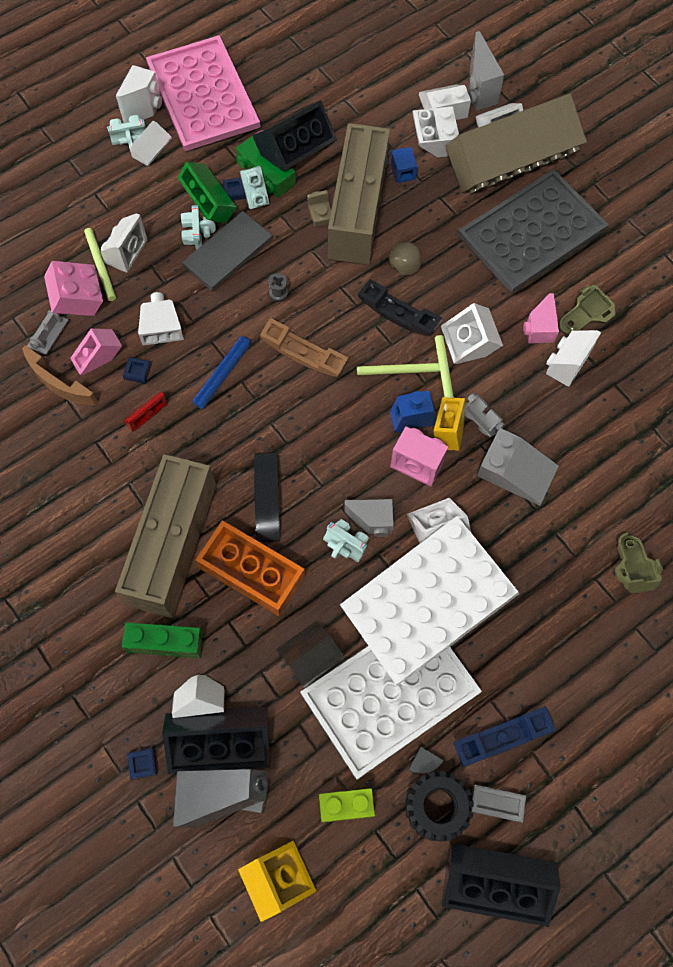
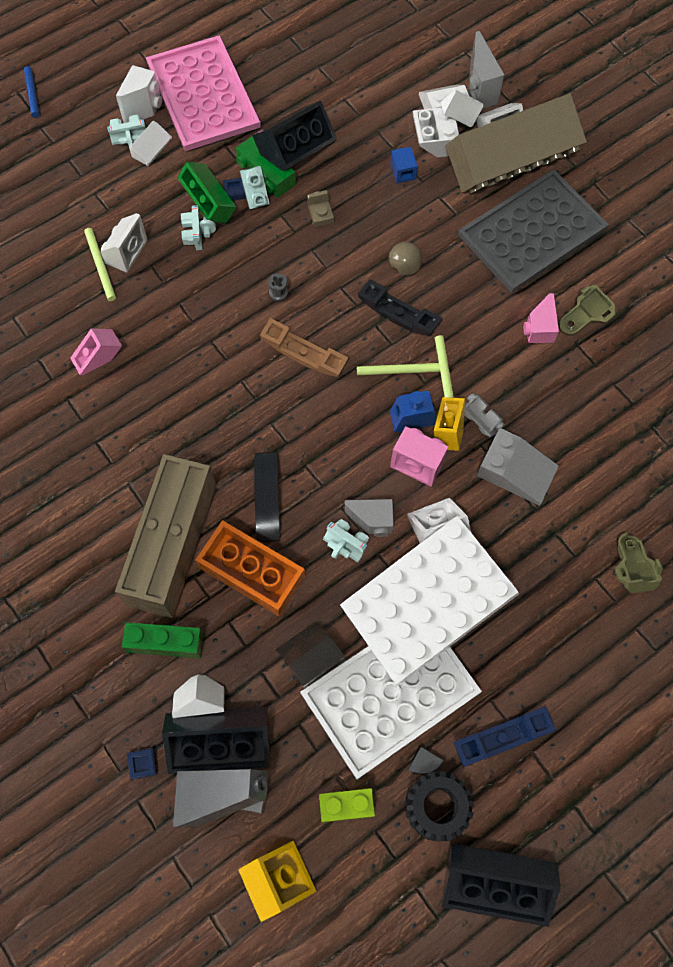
medium nougat slope [22,346,98,406] -> none
light grey hinge [27,310,69,355] -> none
bright pink brick [44,261,103,316] -> none
dark blue tile [123,357,152,384] -> none
red slope [123,392,167,432] -> none
white torso [138,292,184,345] -> none
dark grey tile [182,211,273,292] -> none
blue axle [193,336,250,409] -> none
dark tan brick [328,123,390,265] -> none
white slope [441,303,503,364] -> none
light grey tile [471,785,526,823] -> none
white slope [546,330,601,387] -> none
none -> blue bar [24,66,40,118]
none -> white slope [441,89,483,127]

